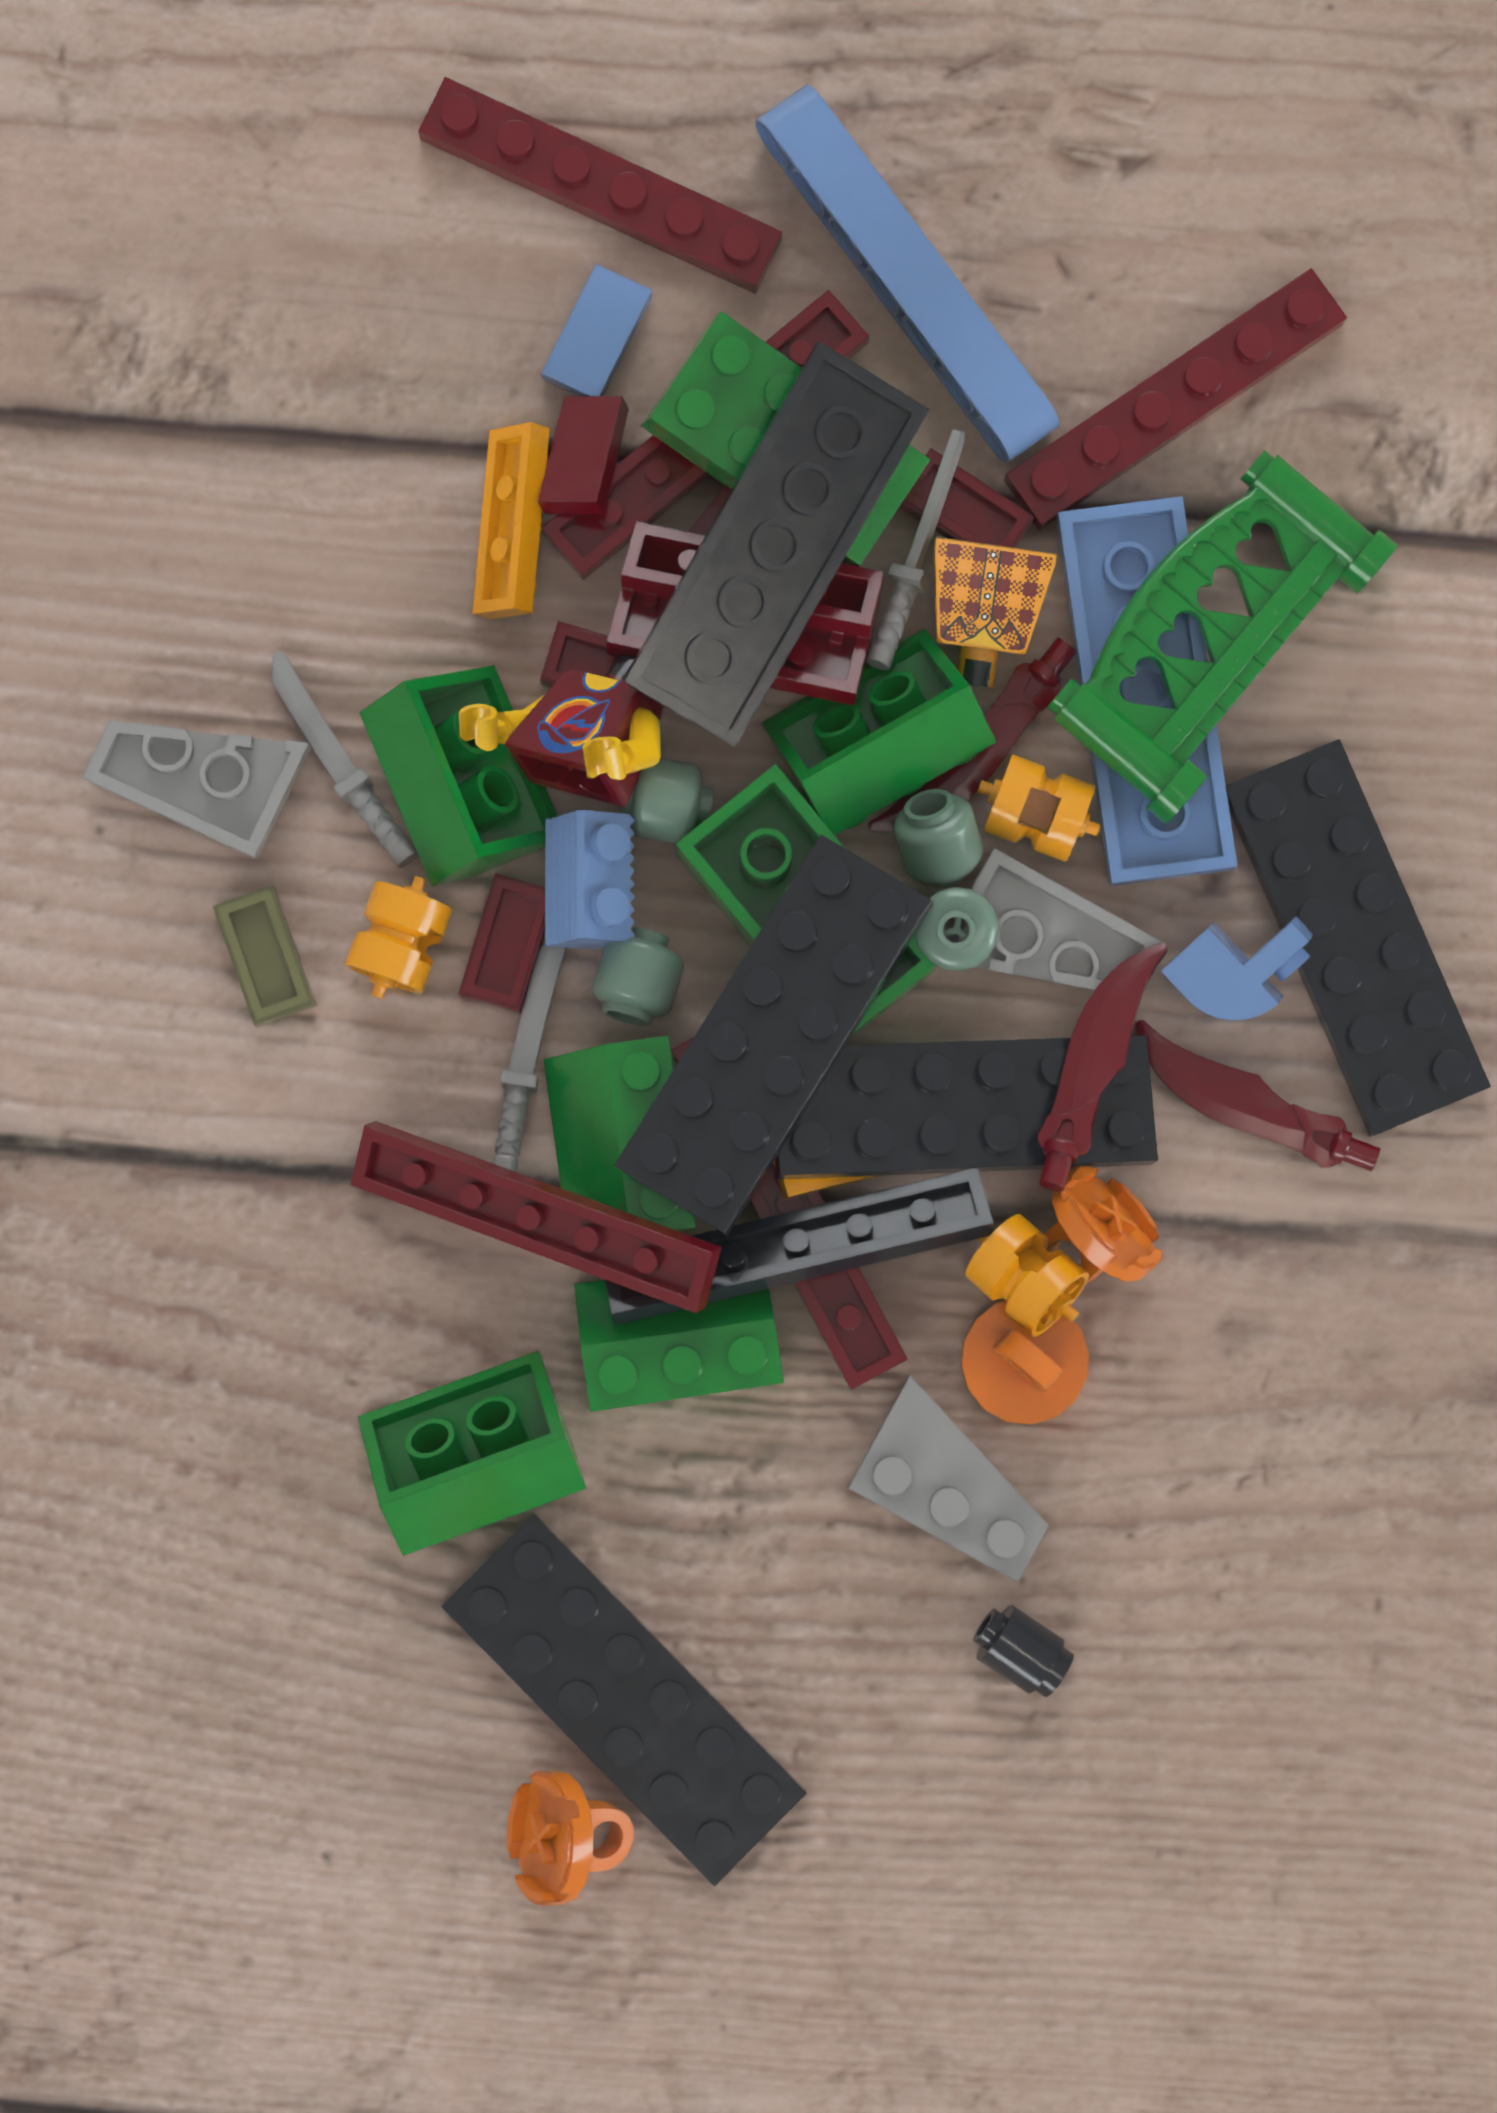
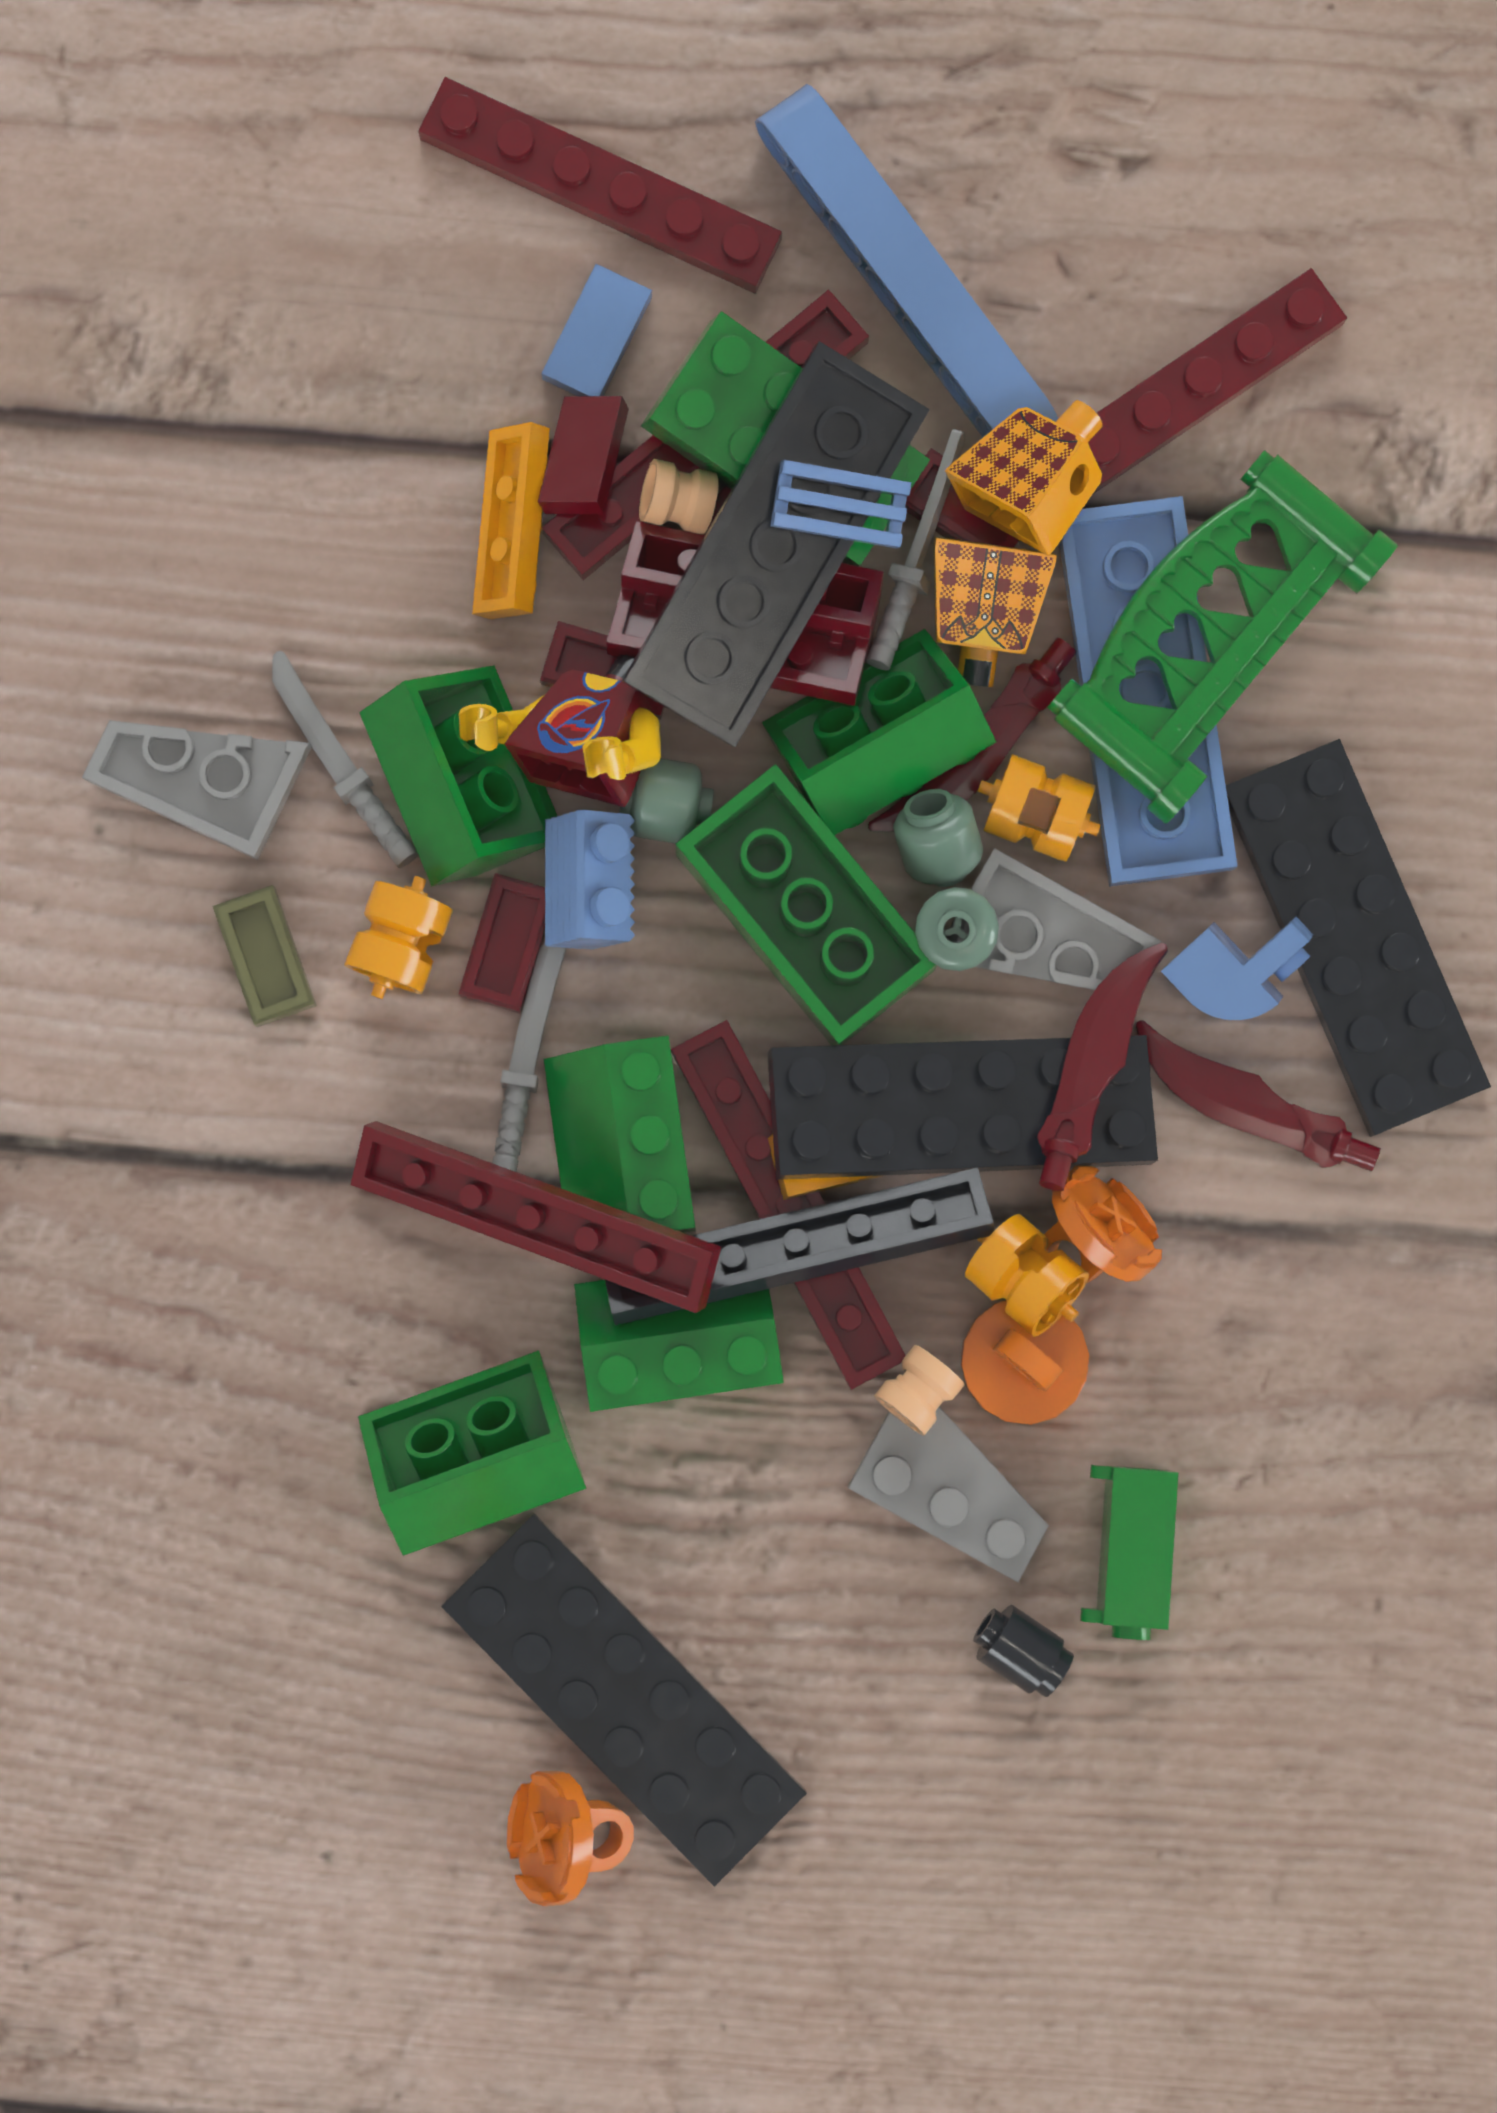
sand green head [592,927,684,1026] -> none
black plate [614,835,933,1236] -> none
none -> light nougat wheel [639,459,718,535]
none -> medium blue tile [770,460,912,549]
none -> light nougat wheel [874,1345,965,1436]
none -> light orange torso [945,400,1103,556]
none -> green brick [1080,1465,1179,1640]

